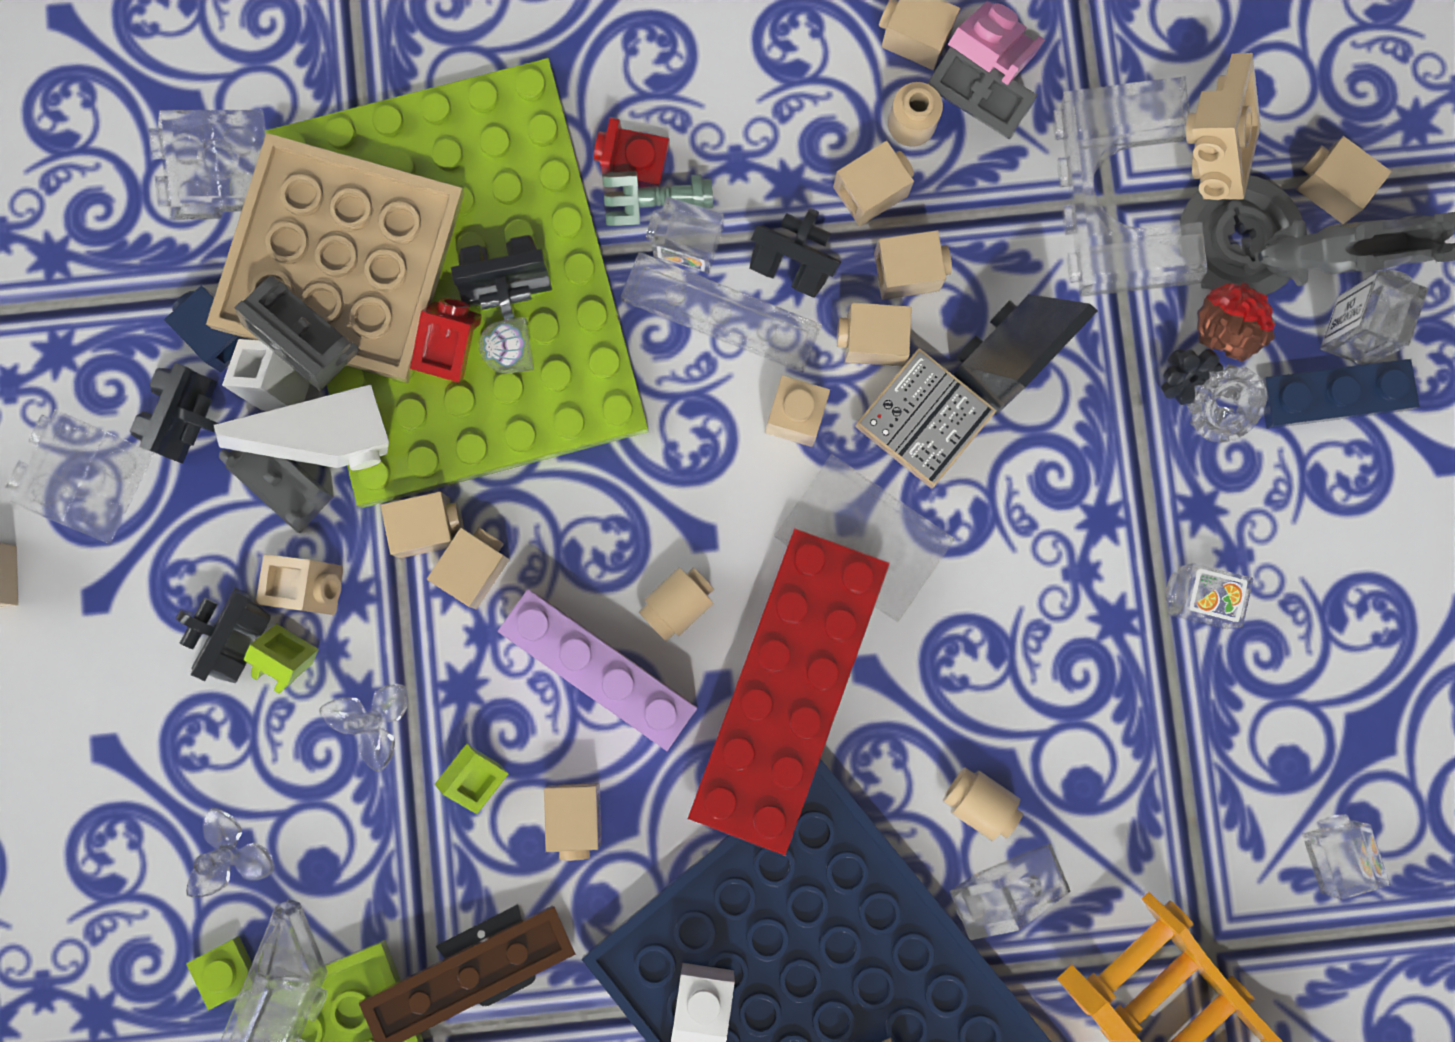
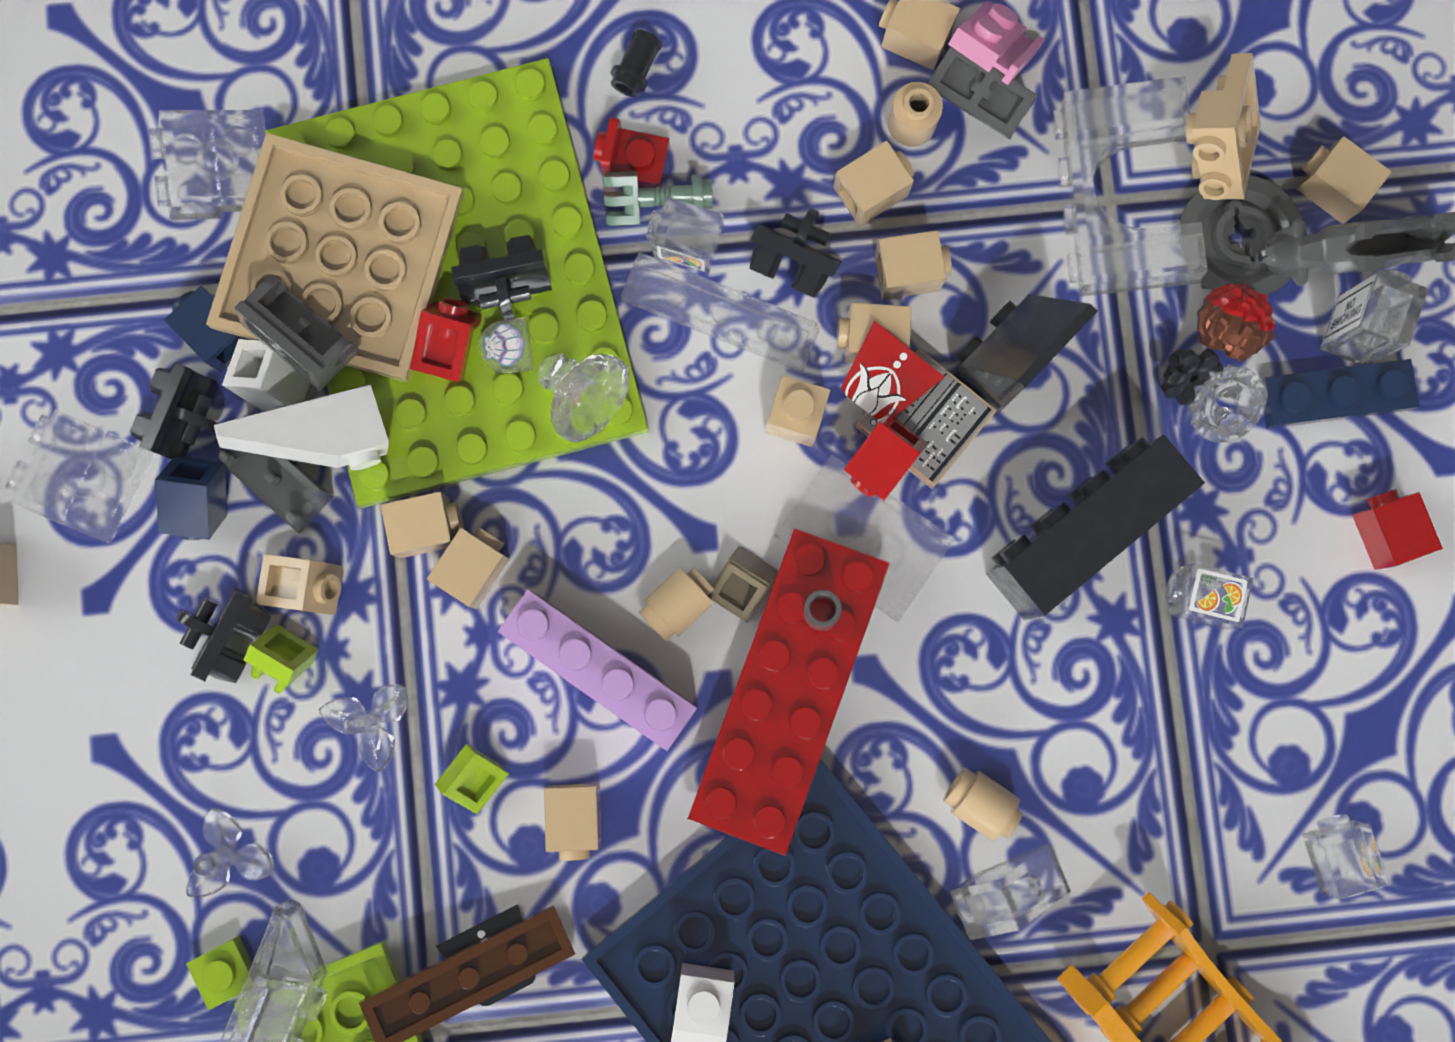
none -> dark blue brick [155,456,227,540]
none -> clear hair [537,353,630,442]
none -> black pin [610,29,662,97]
none -> dark tan slope [708,546,778,623]
none -> dark grey hinge [803,590,842,631]
none -> red sticker [841,320,945,422]
none -> red brick [843,413,929,501]
none -> black brick [986,435,1205,620]
none -> red brick [1352,489,1443,570]

